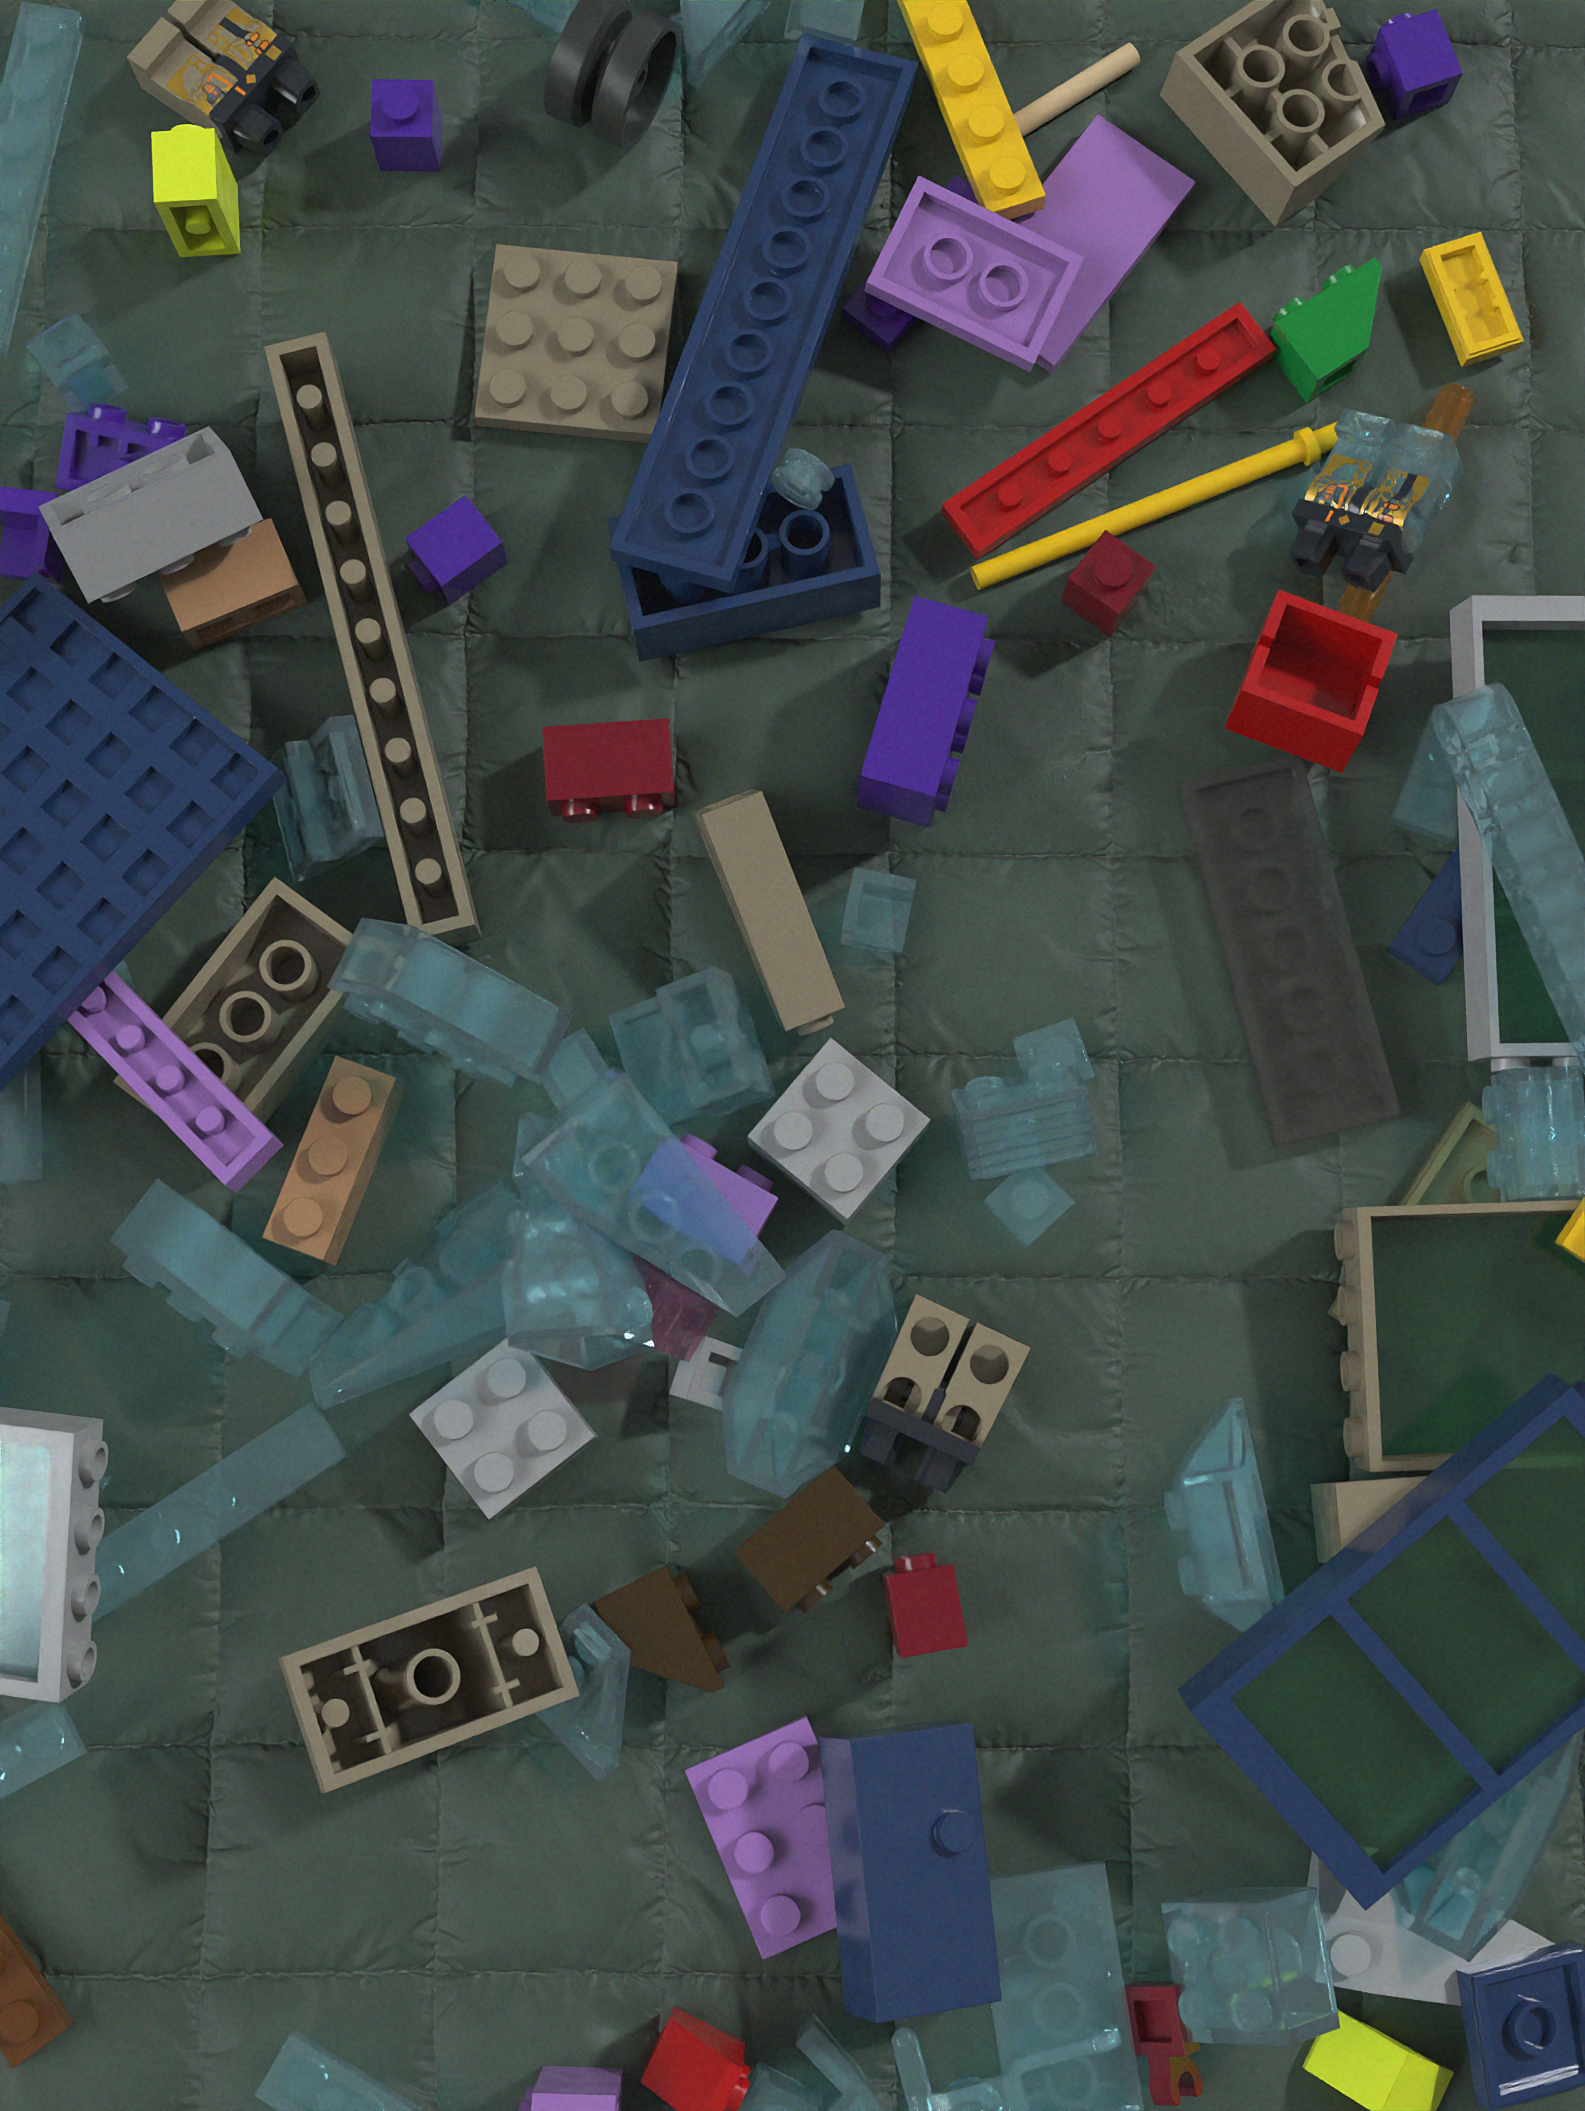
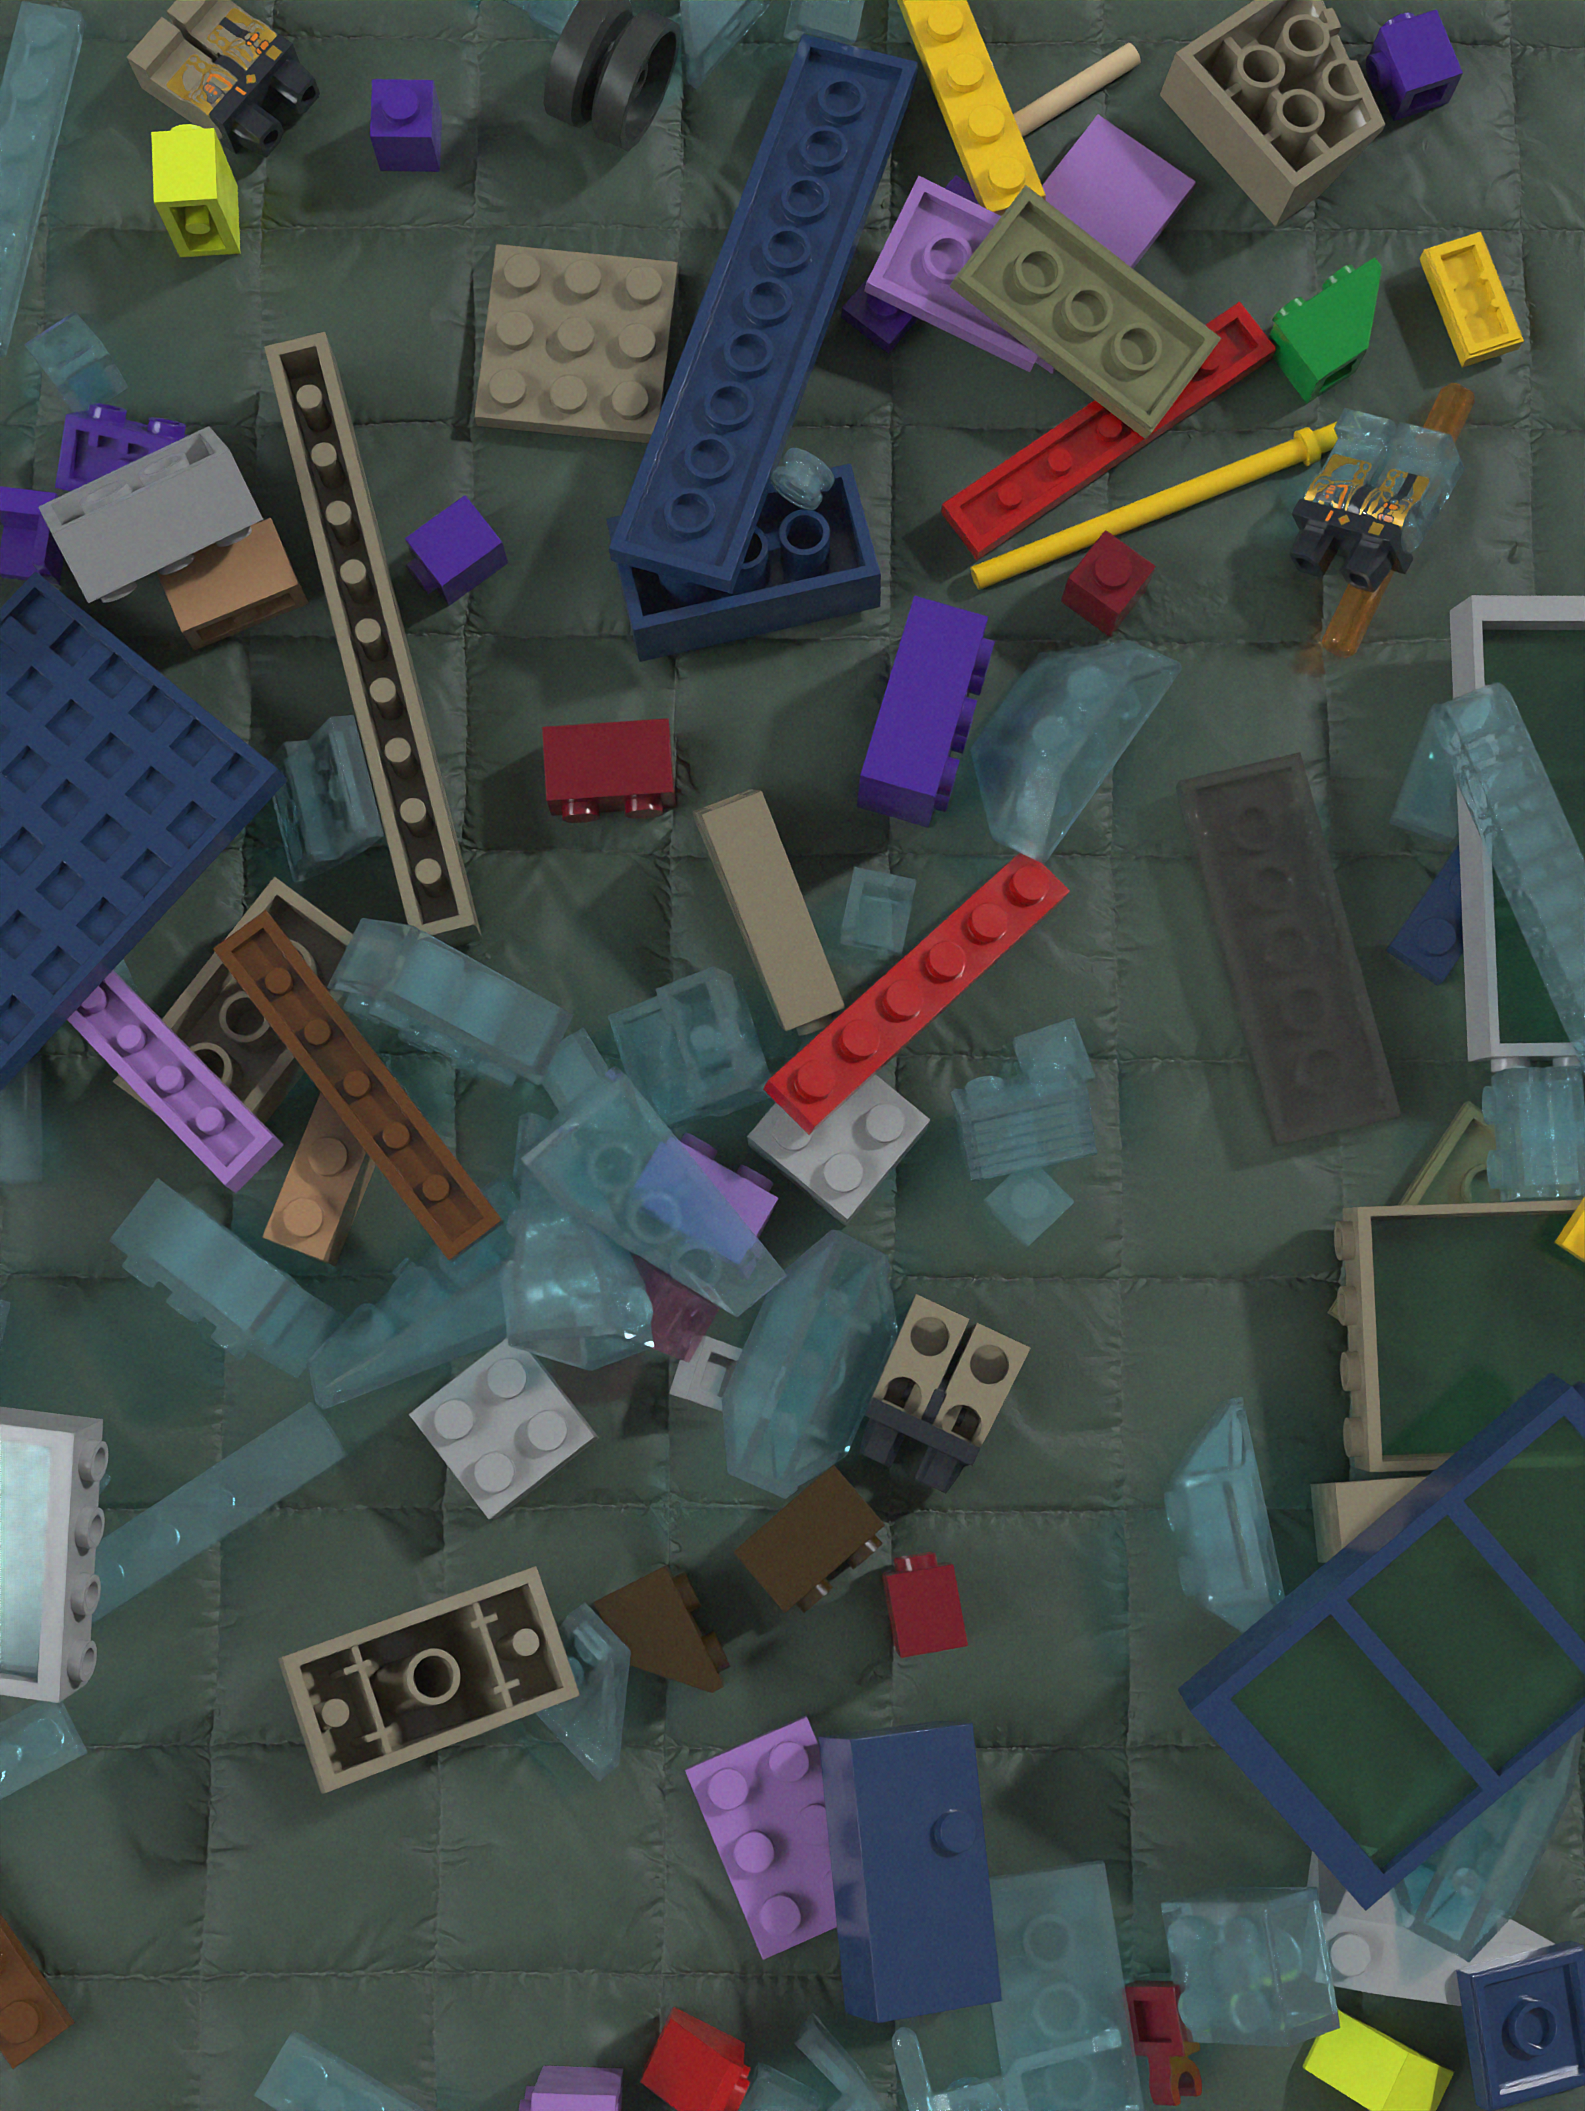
red piece [1224,590,1398,773] -> none
none -> reddish brown plate [213,910,505,1263]
none -> red plate [763,847,1070,1135]
none -> olive tile [950,185,1221,439]
none -> clear light blue wedge [970,640,1182,864]

